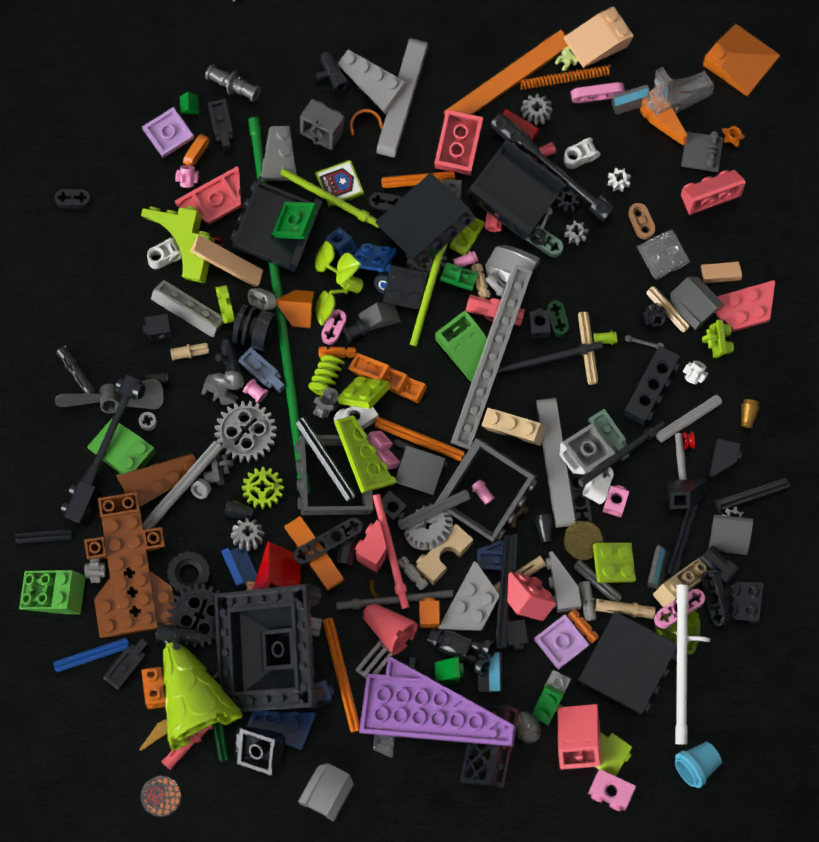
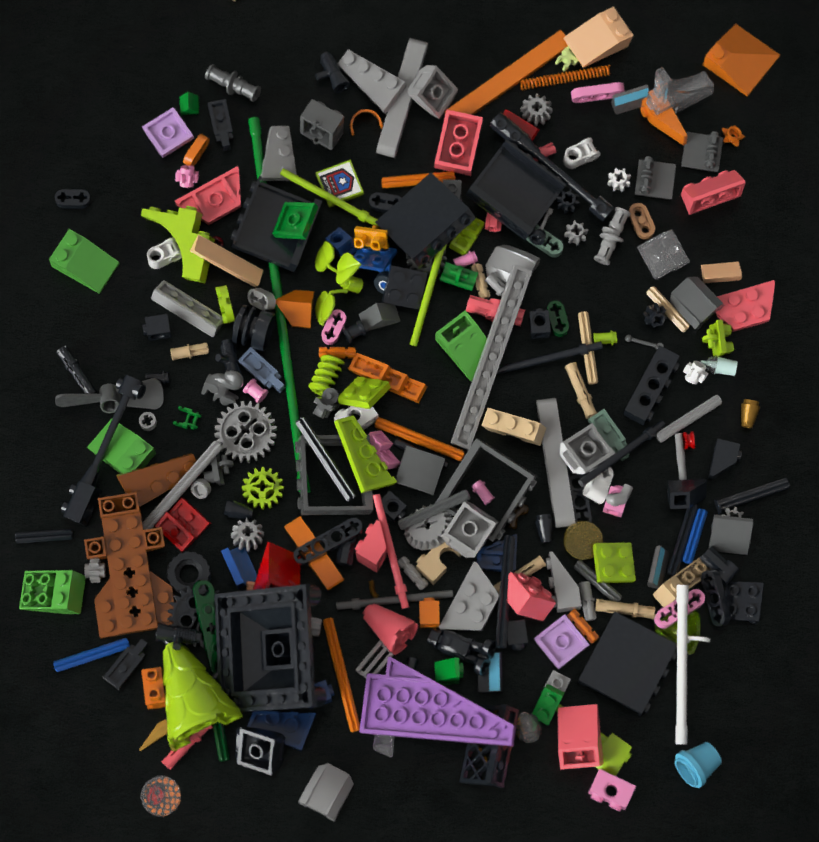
none -> bright green slope [49,229,120,294]
none -> red slope [155,497,211,552]
none -> green piece [173,406,201,430]
none -> dark green piece [193,580,217,673]
none -> light orange hips [354,225,389,251]
none -> light grey slope [407,65,458,119]
none -> light grey slope [442,501,499,558]
none -> tan pin [565,362,597,419]
none -> light grey piece [594,207,631,265]
none -> light grey arm [606,484,633,506]
none -> dark grey hinge [635,156,676,199]
none -> blue axle [682,509,708,564]
none -> light aqua piece [701,355,737,376]

